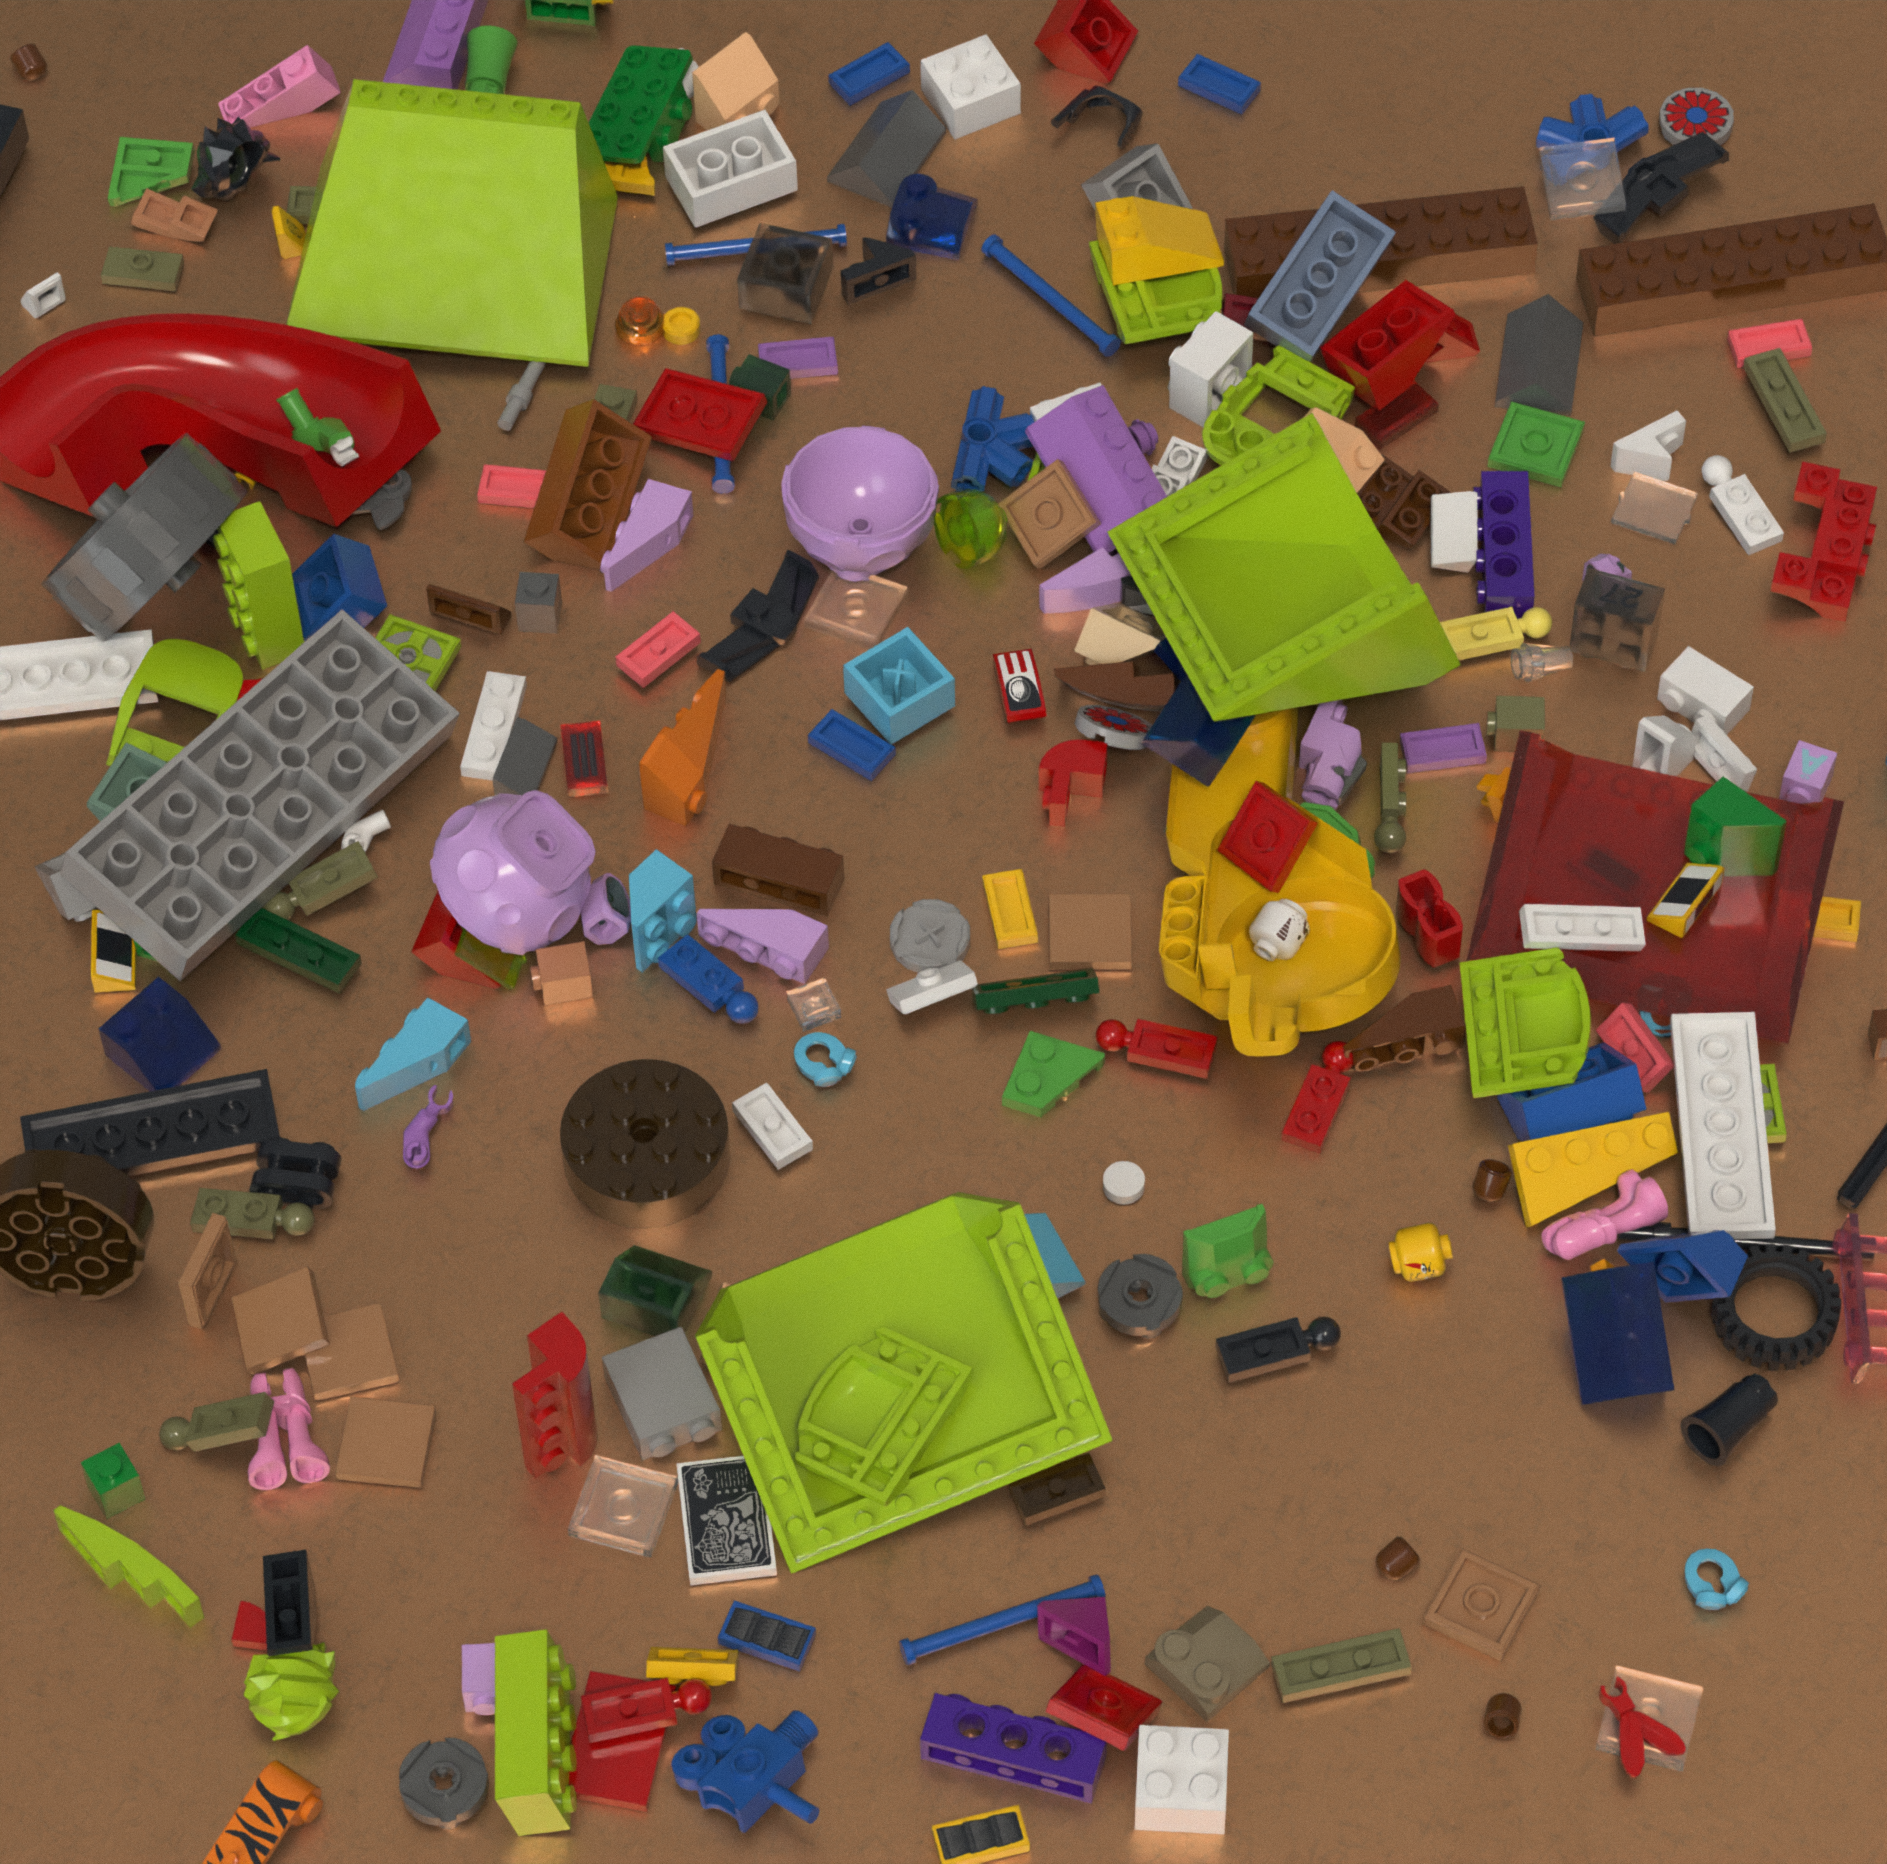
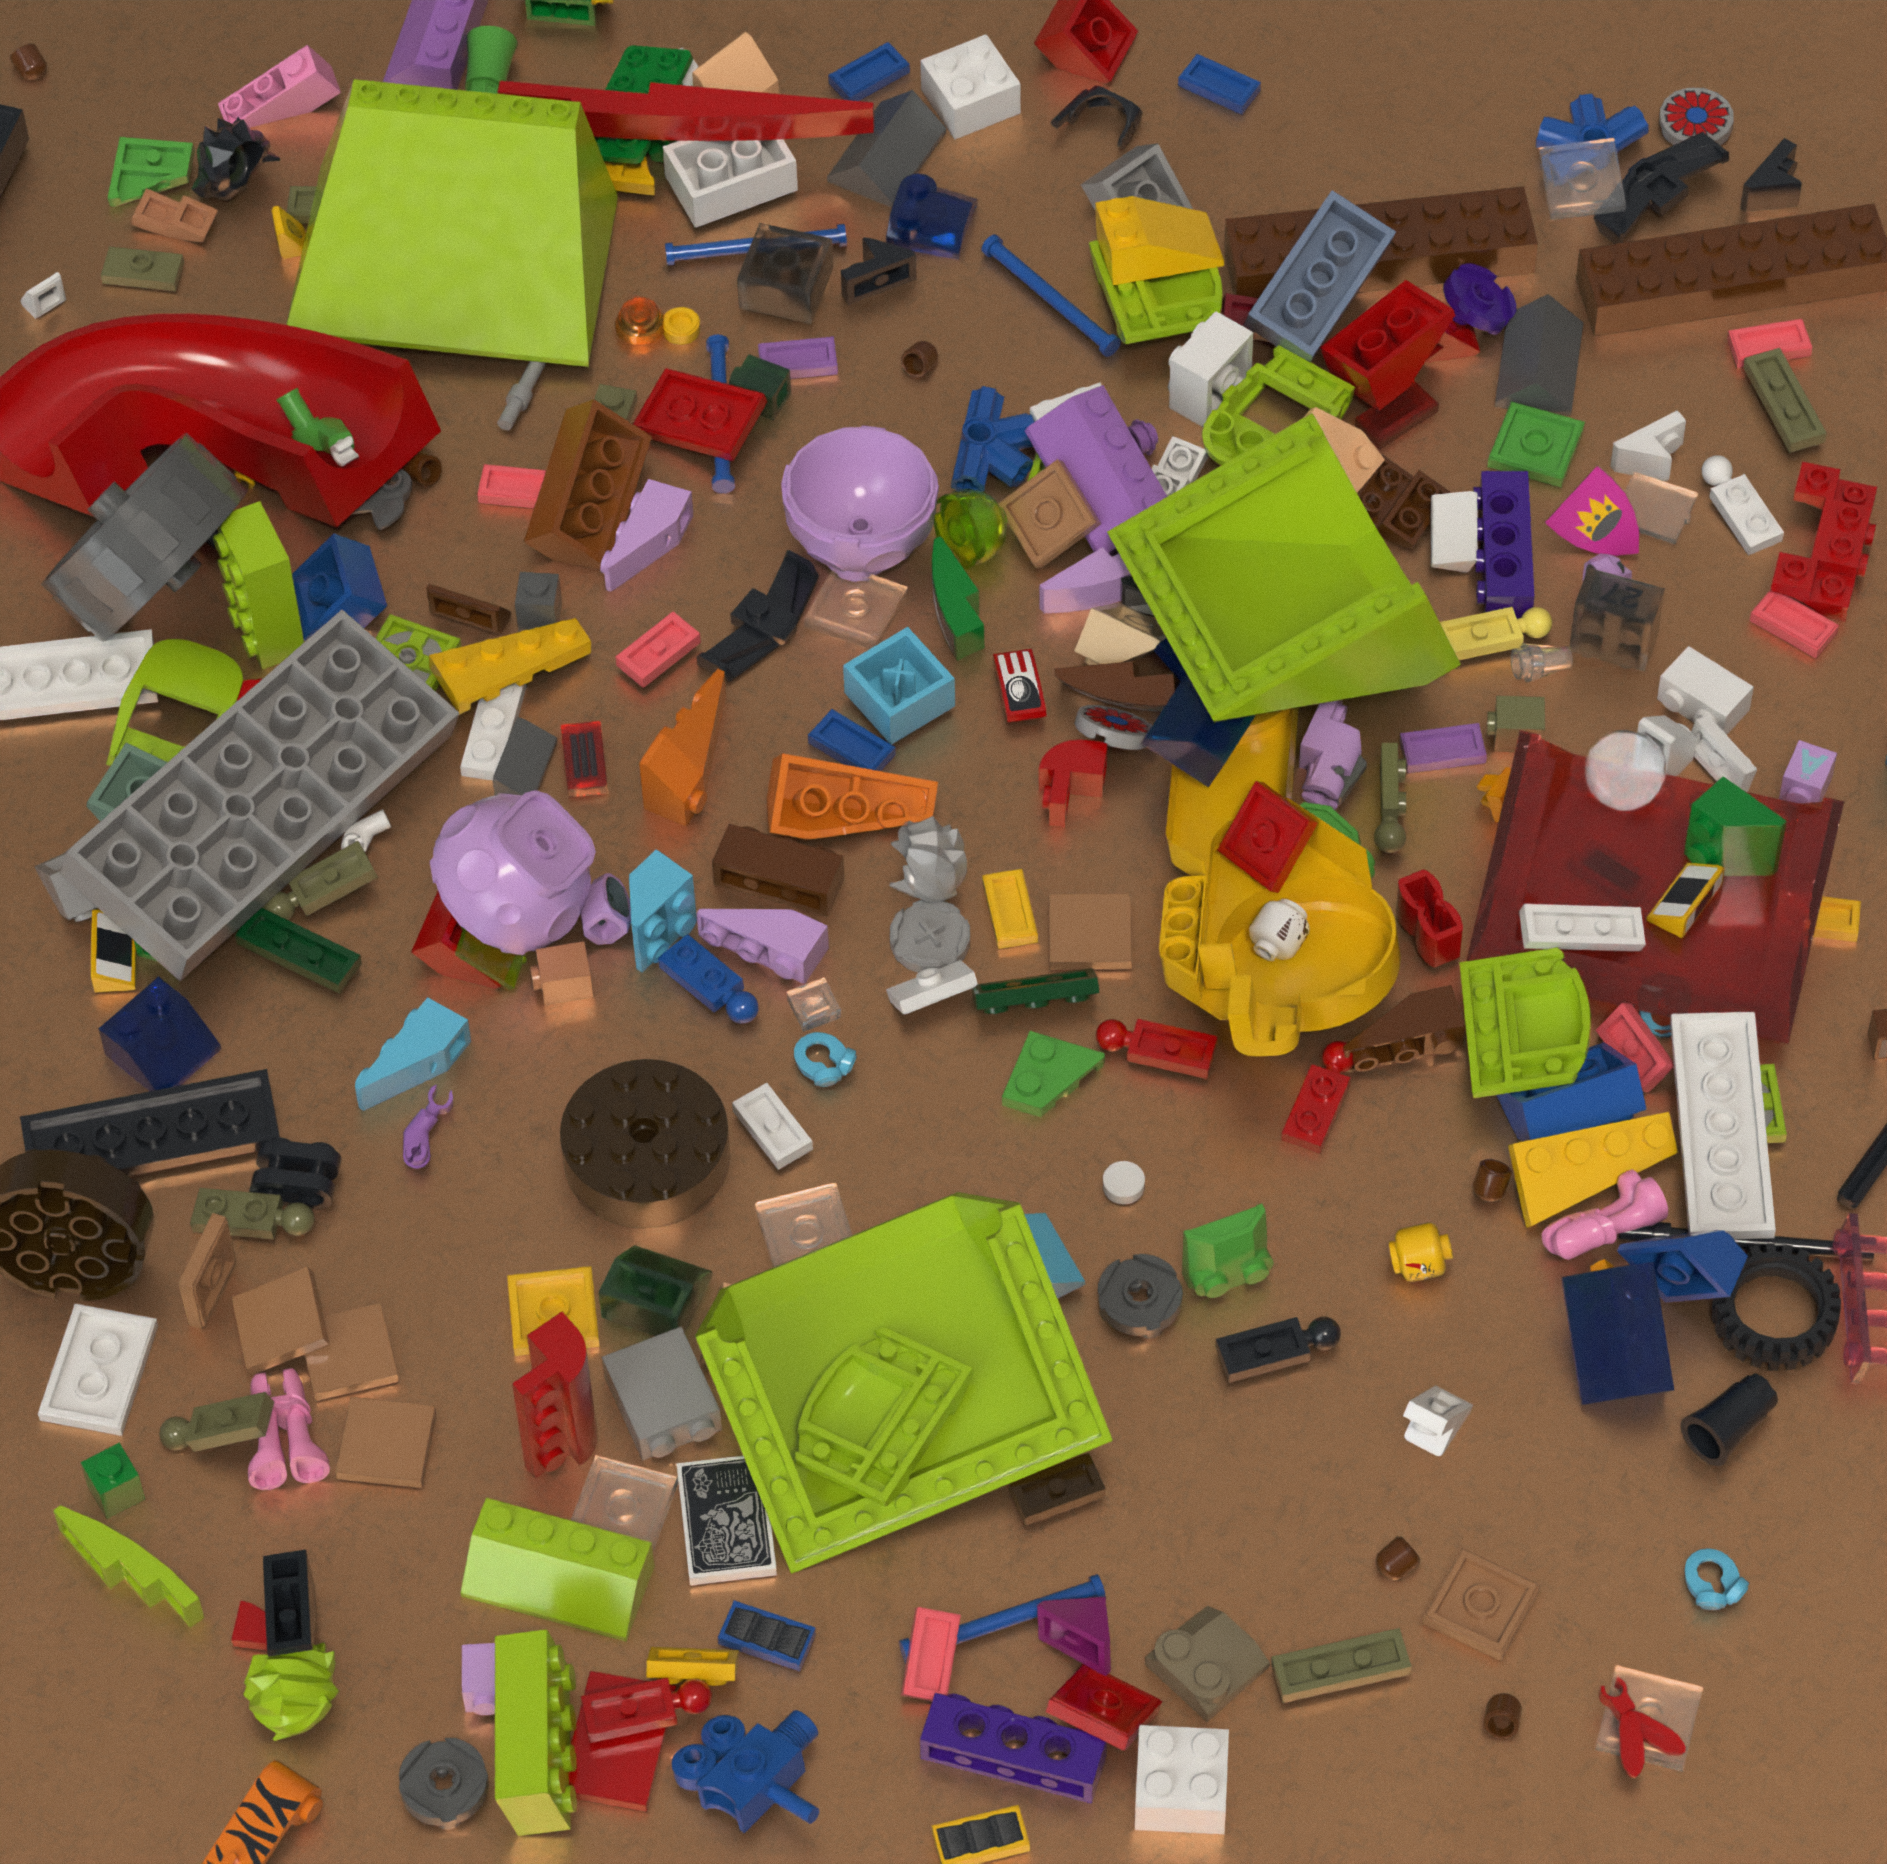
none -> white tile [38,1304,158,1436]
none -> reddish brown piece [403,451,442,486]
none -> yellow wing [429,618,591,715]
none -> lime slope [460,1498,655,1642]
none -> red slope [497,81,875,141]
none -> yellow tile [507,1266,600,1356]
none -> clear tile [755,1182,852,1267]
none -> orange wedge [767,753,938,840]
none -> light grey hair [889,816,967,903]
none -> reddish brown piece [901,341,938,378]
none -> coral tile [901,1607,961,1701]
none -> green slope [932,536,985,661]
none -> white slope [1403,1385,1473,1456]
none -> dark purple plate [1443,263,1517,335]
none -> dark pink shield [1545,465,1639,556]
none -> clear tile [1585,730,1666,810]
none -> black slope [1740,138,1802,212]
none -> coral tile [1750,589,1839,659]

